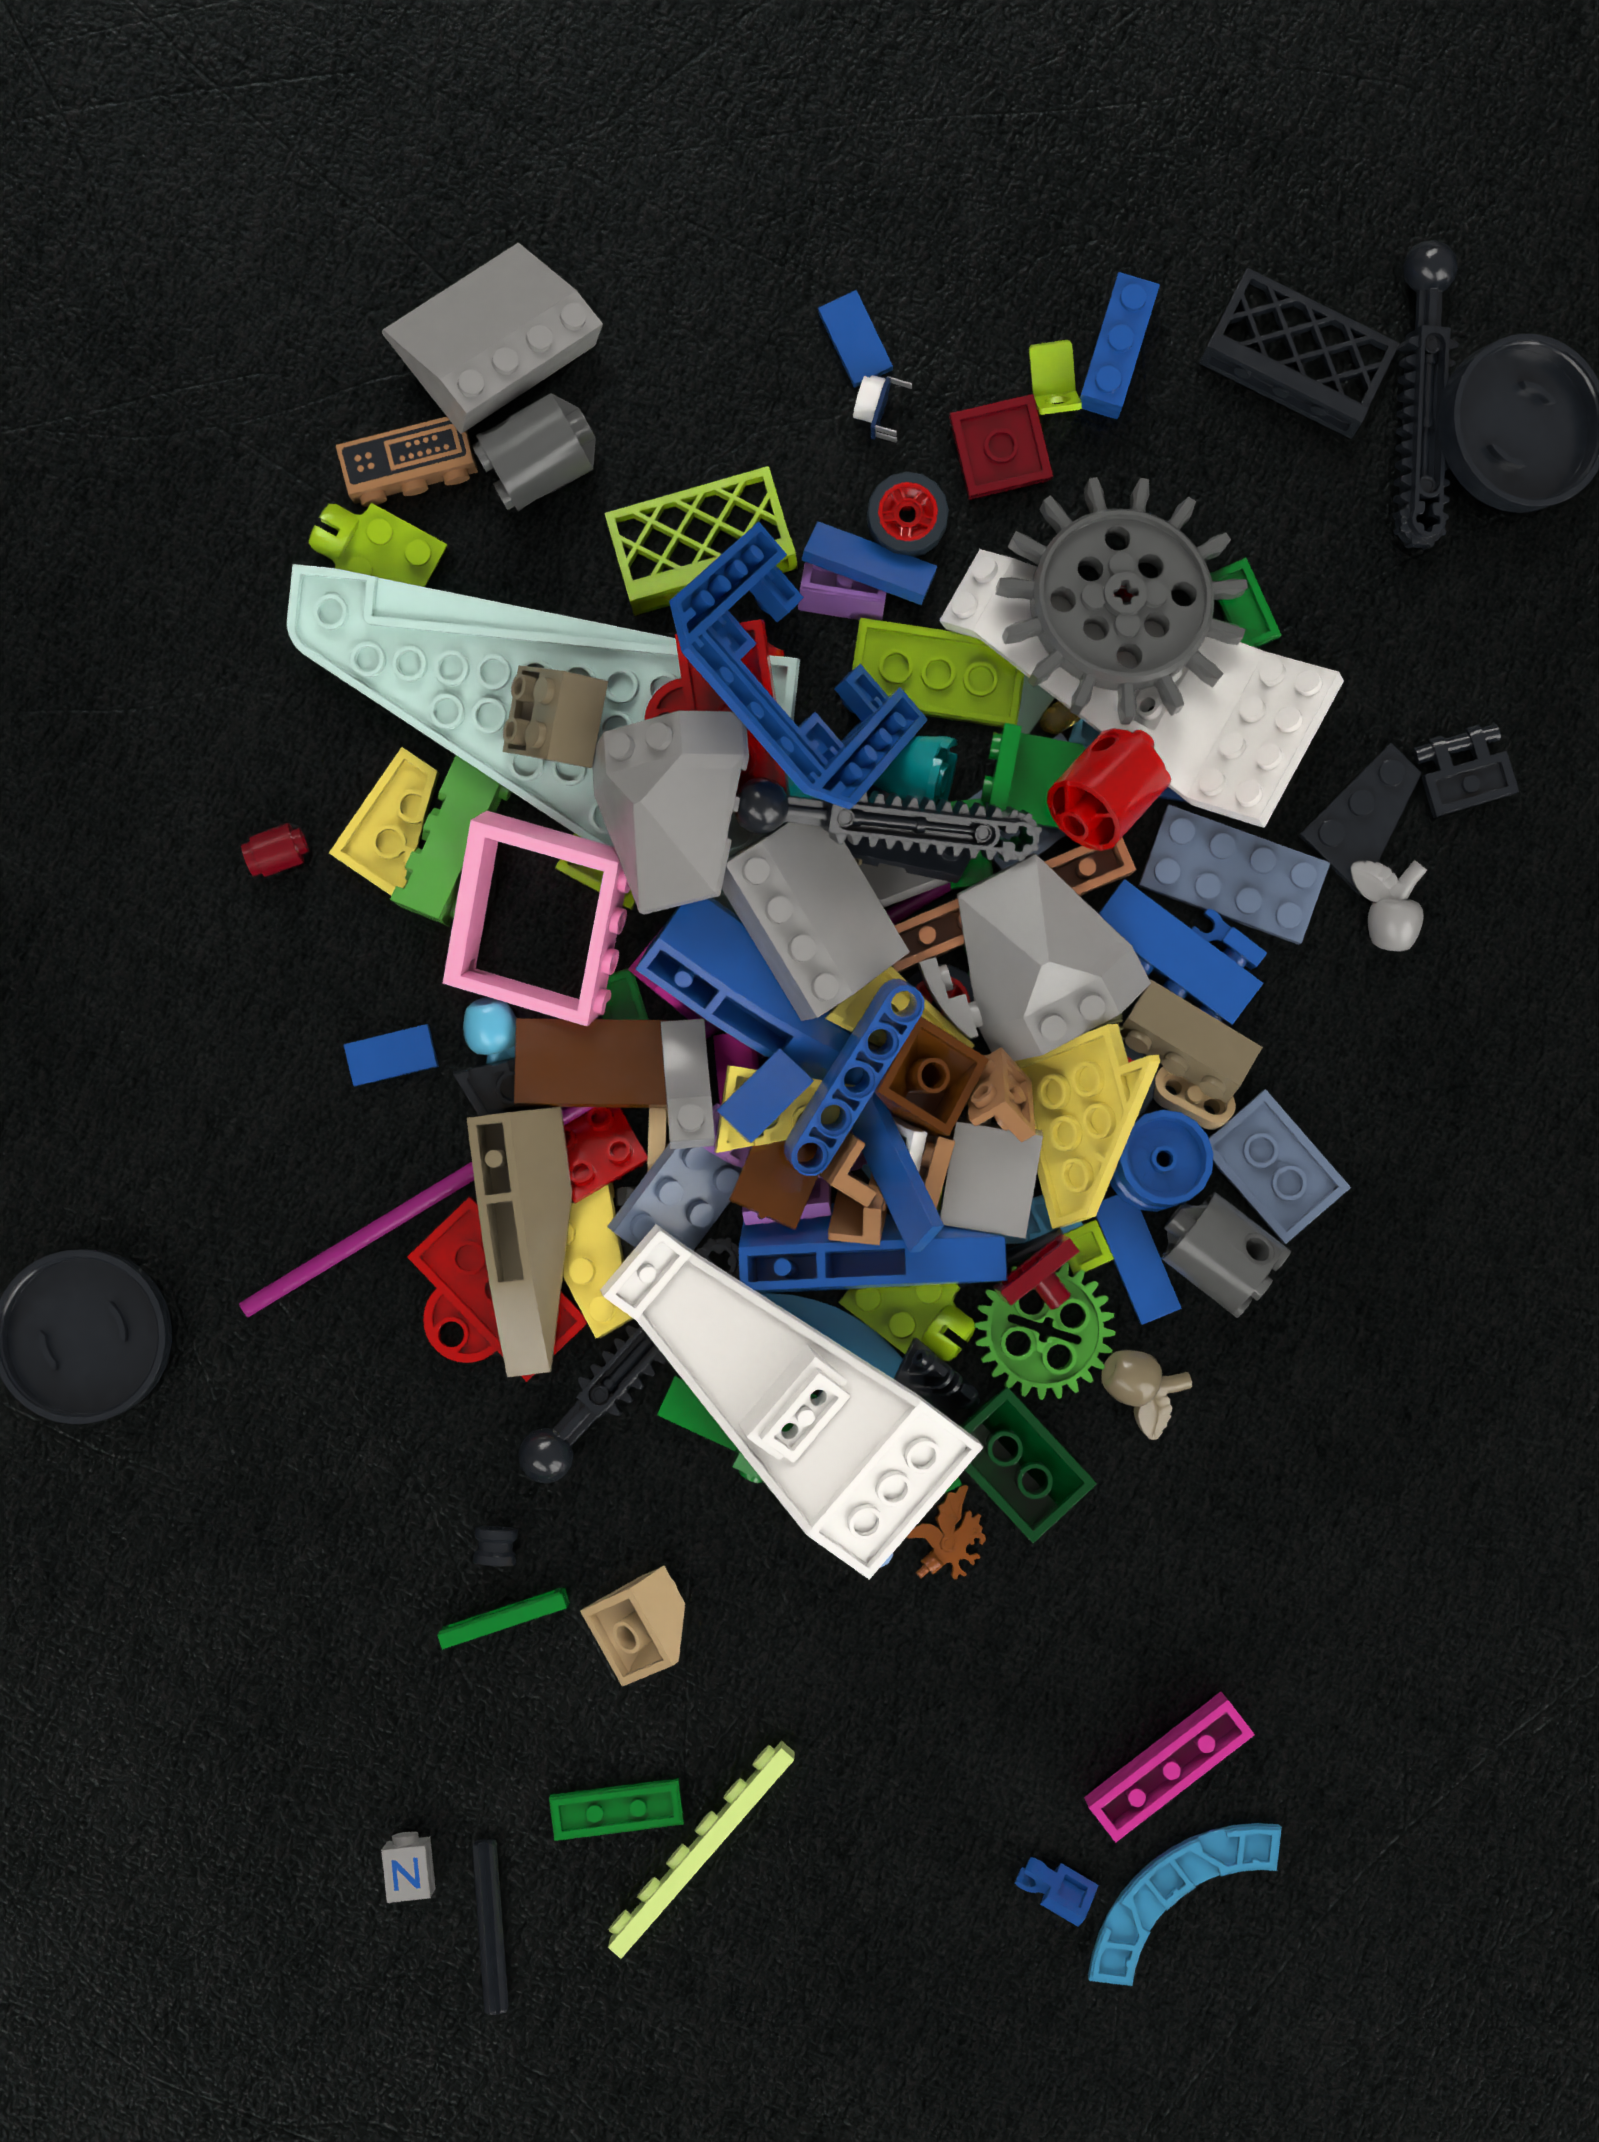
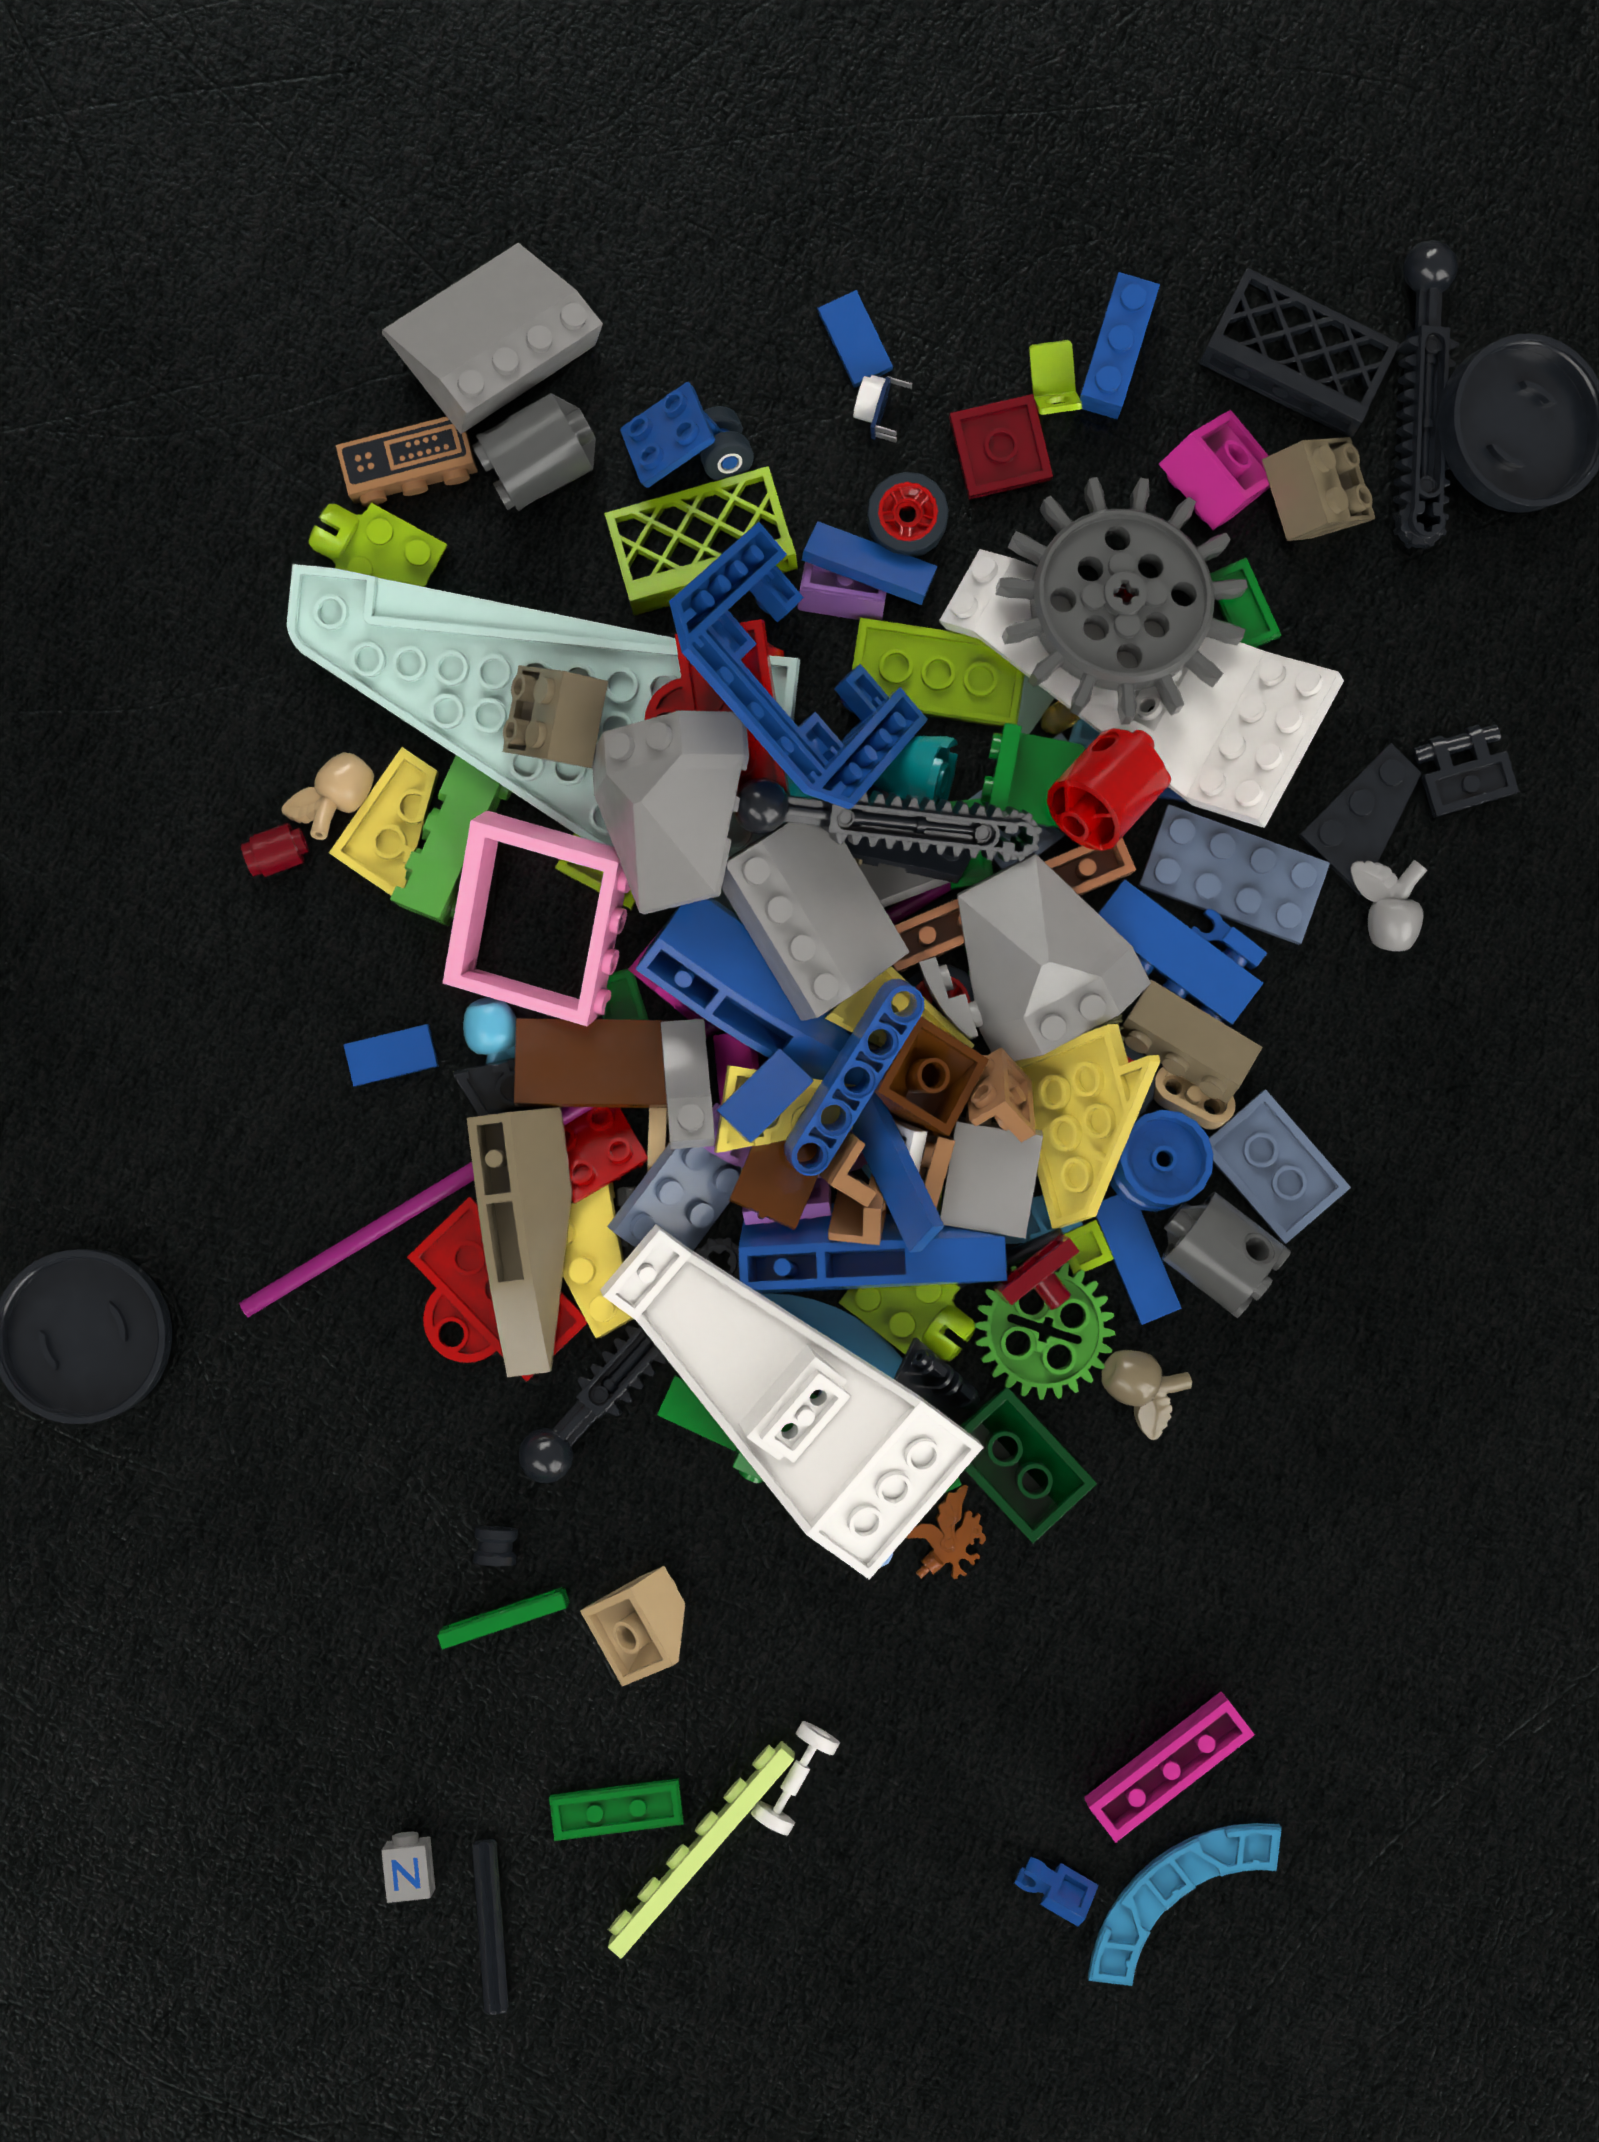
none -> tan piece [282,752,374,840]
none -> blue plate [620,382,754,488]
none -> white wheel [751,1721,840,1836]
none -> dark pink slope [1159,410,1270,530]
none -> dark tan slope [1262,437,1375,541]

